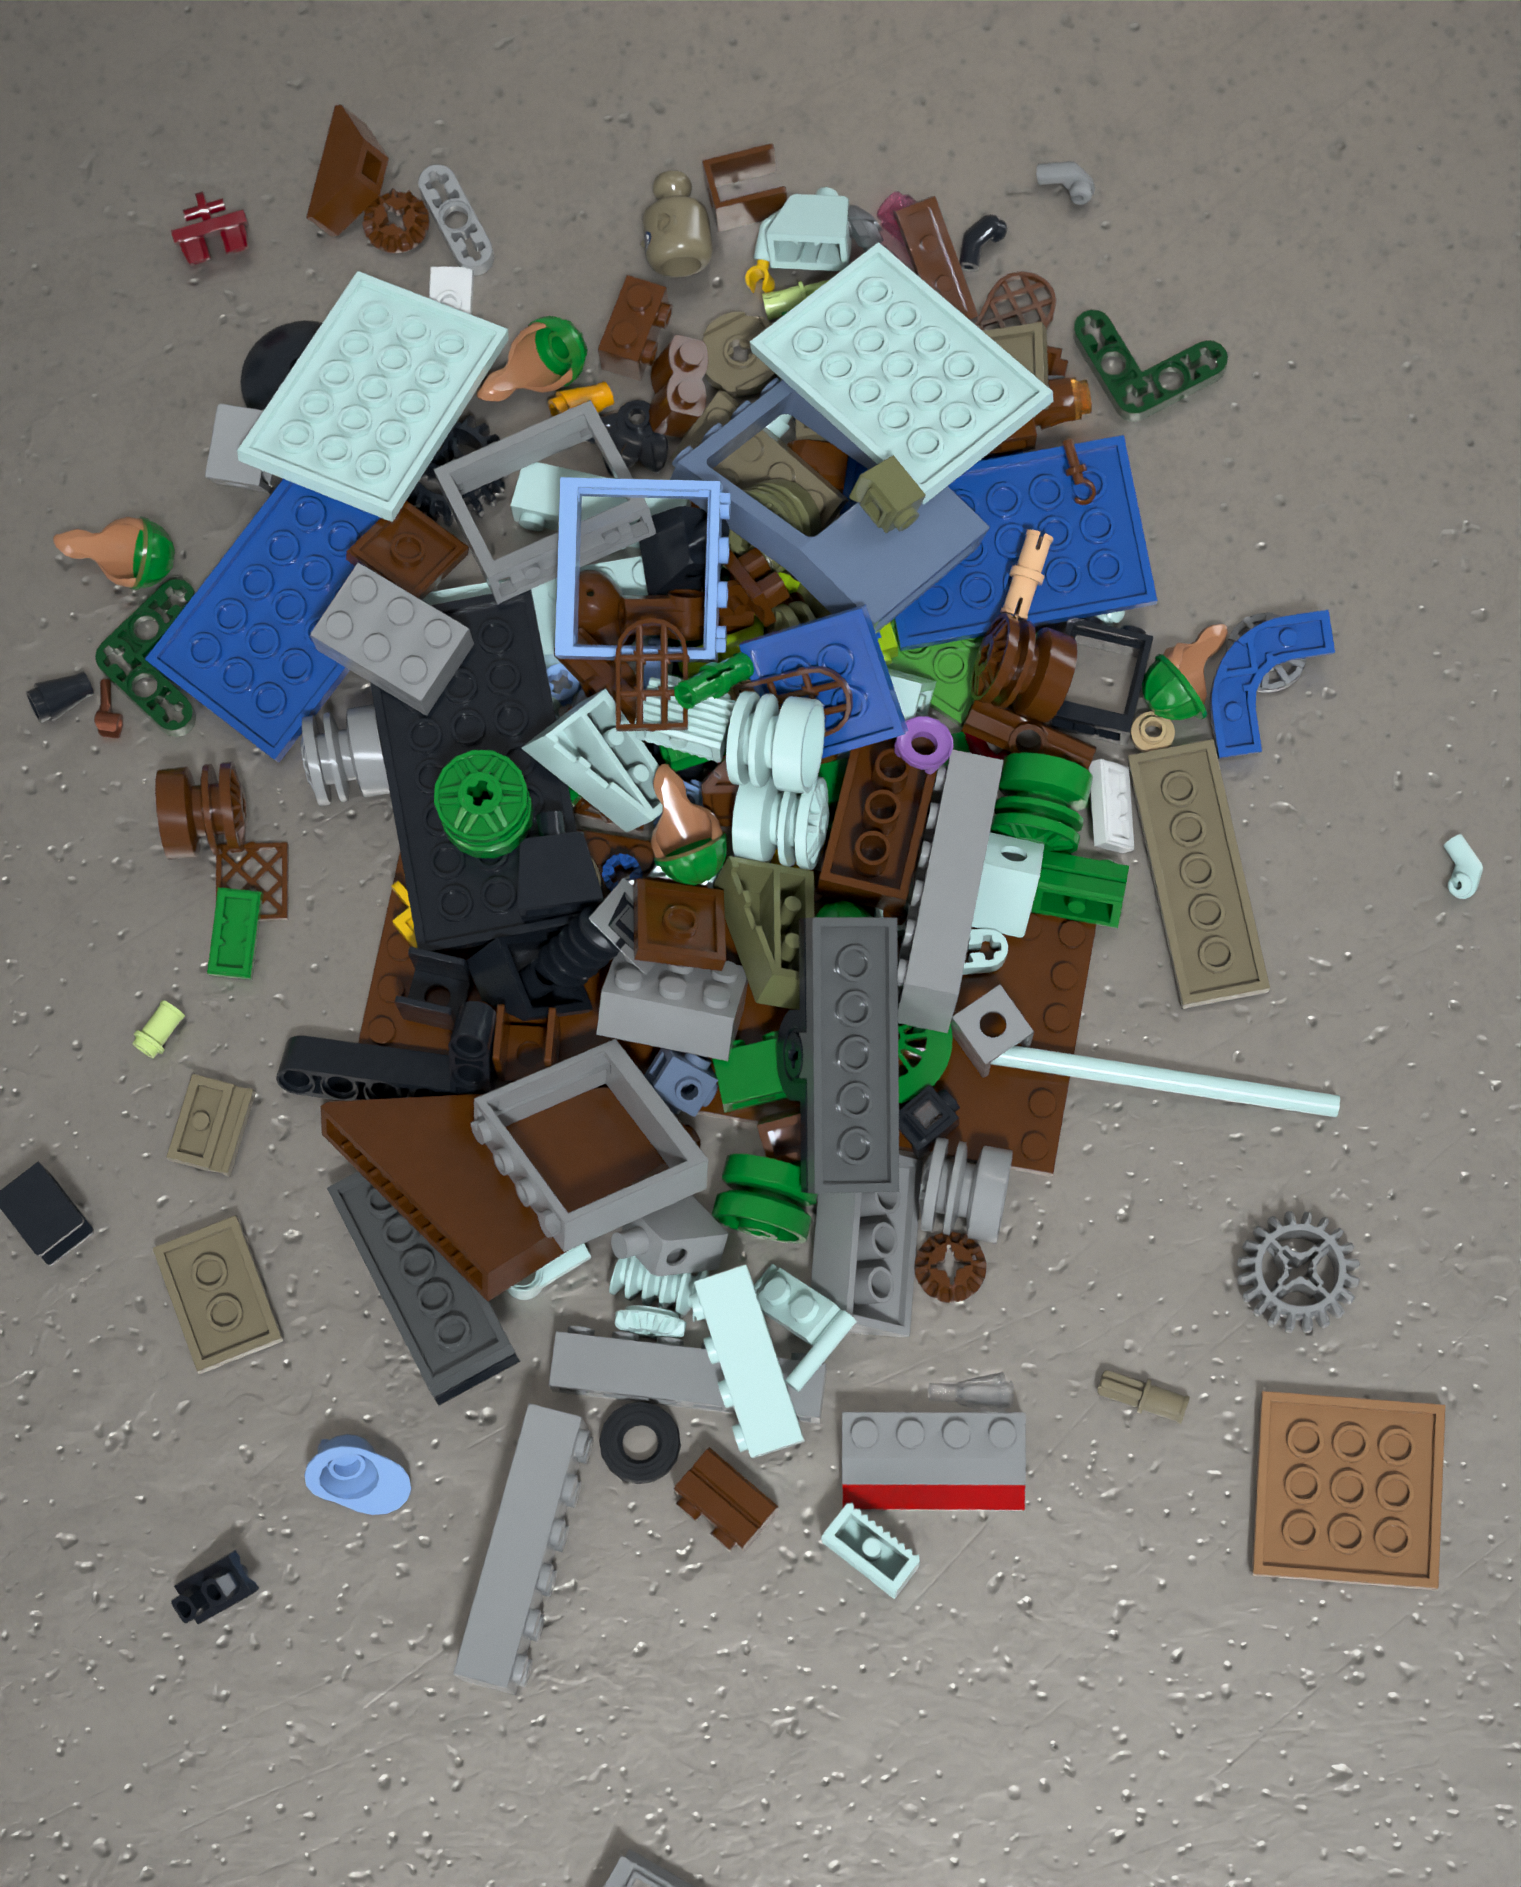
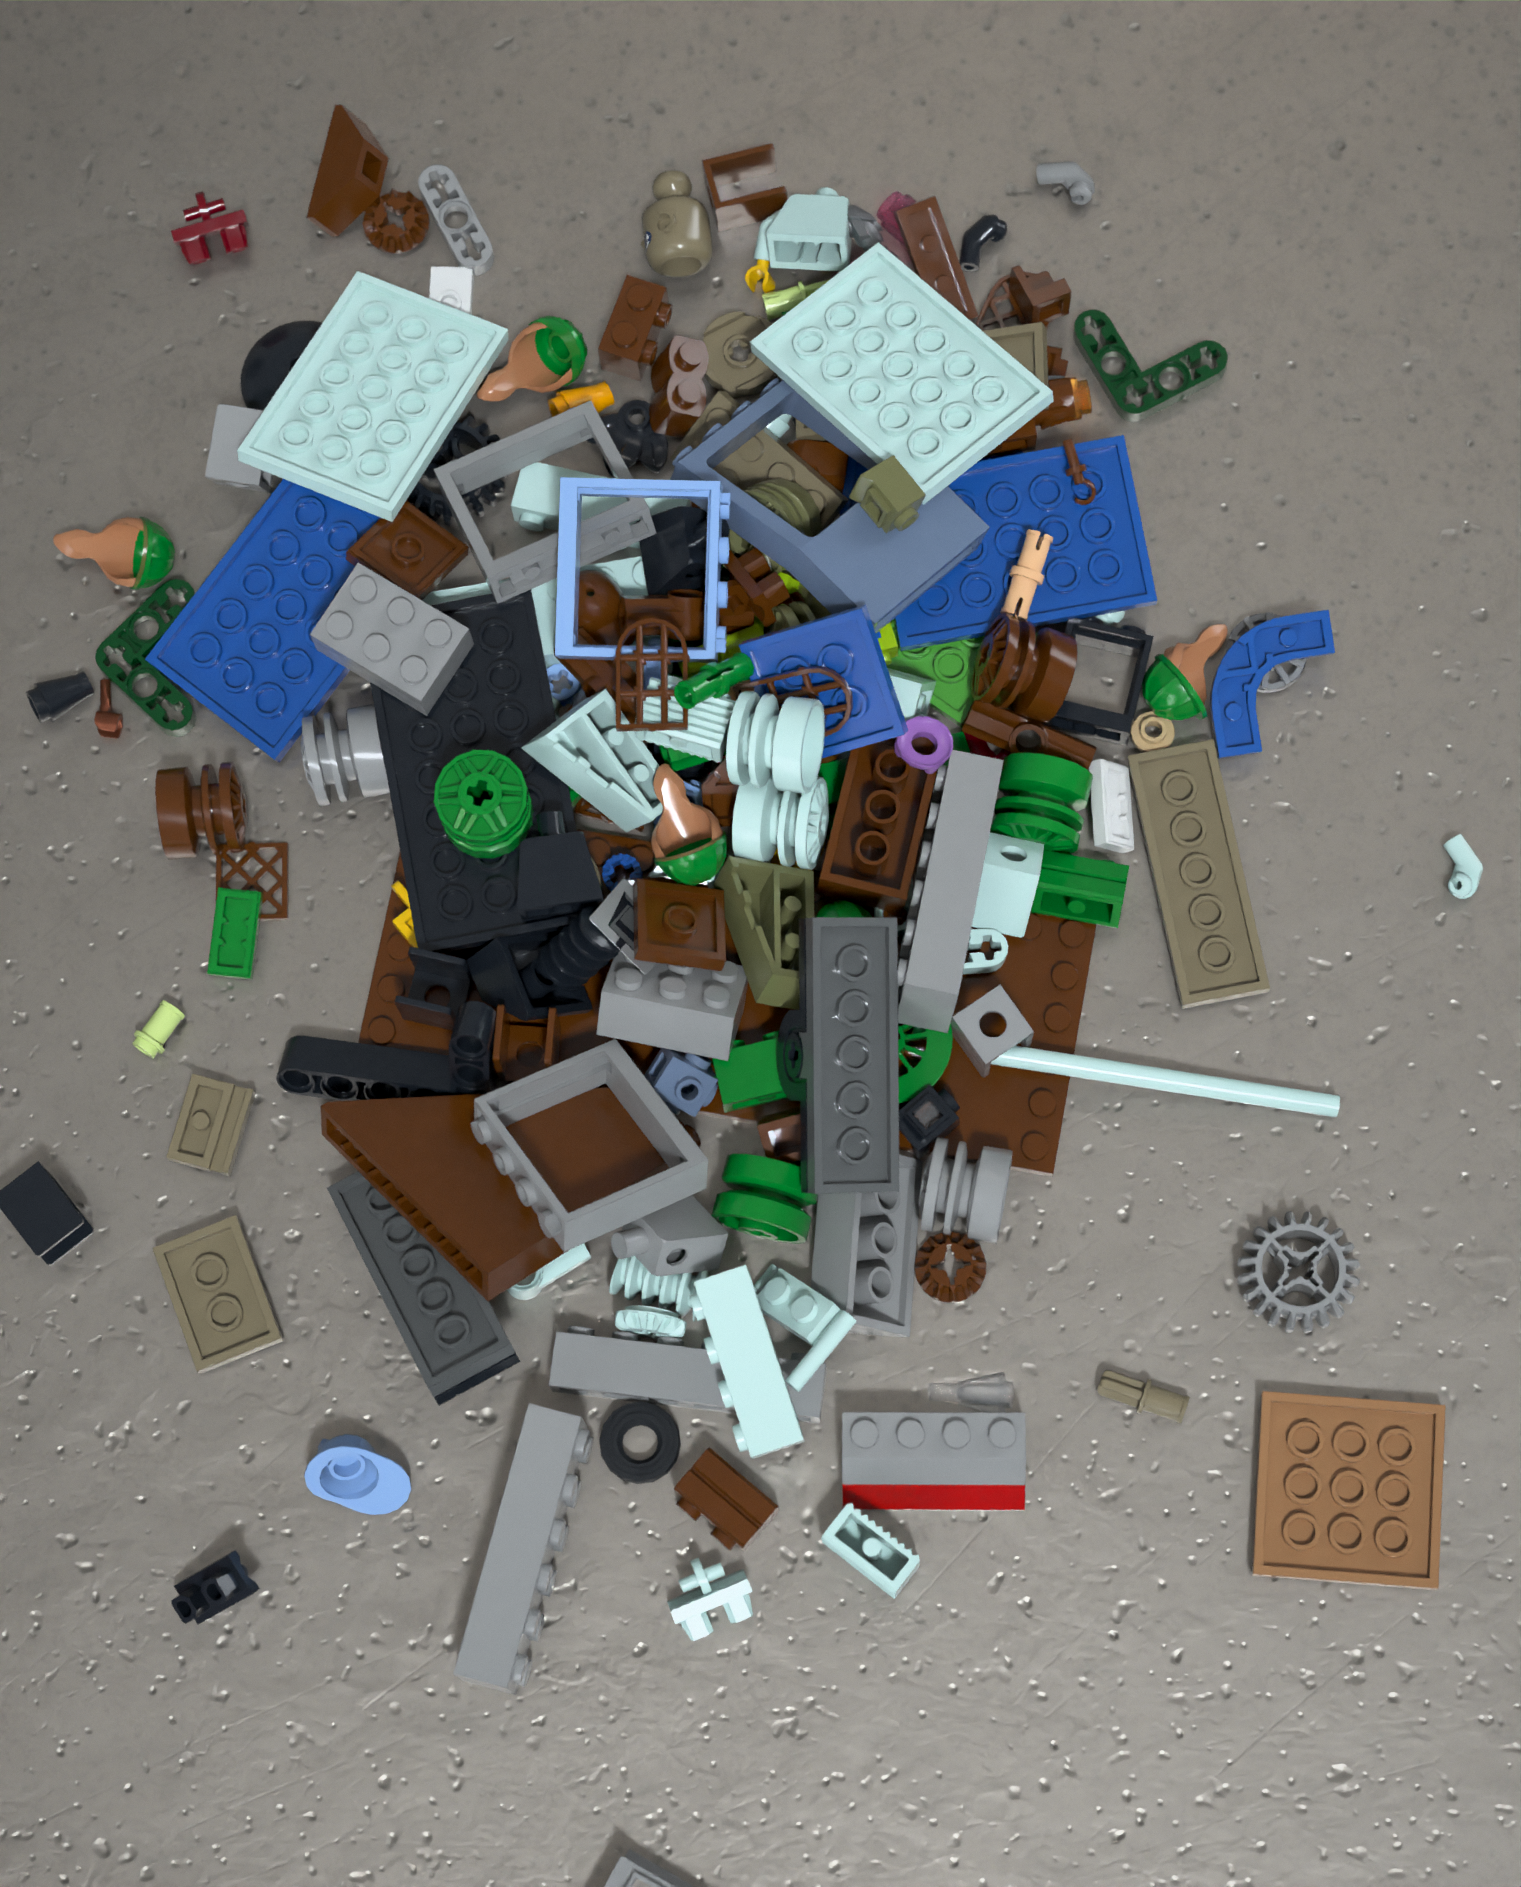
none -> light aqua hips [667,1557,753,1641]
none -> reddish brown panel [1009,265,1072,324]

